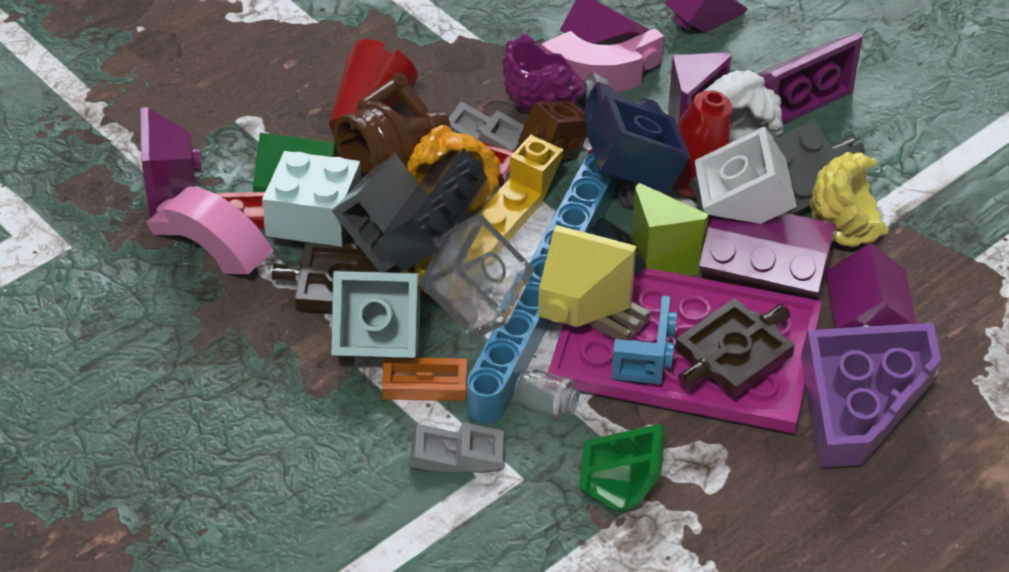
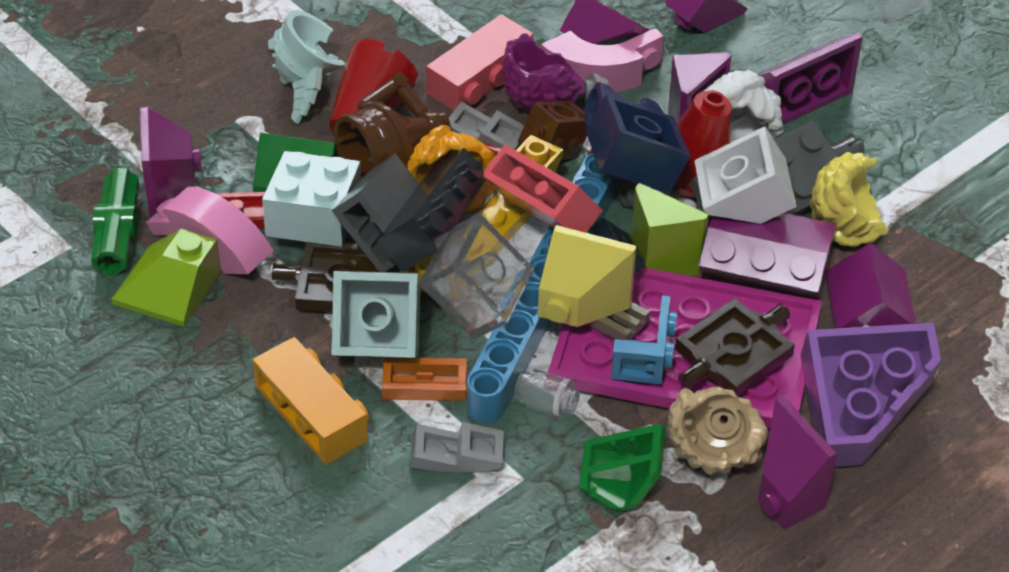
none -> green piece [91,168,140,276]
none -> lime slope [111,229,221,327]
none -> light orange brick [252,337,369,465]
none -> light aqua helmet [268,10,346,124]
none -> brick [426,14,533,111]
none -> coral brick [483,144,603,233]
none -> tan hair [667,387,768,475]
none -> magenta slope [758,395,837,530]

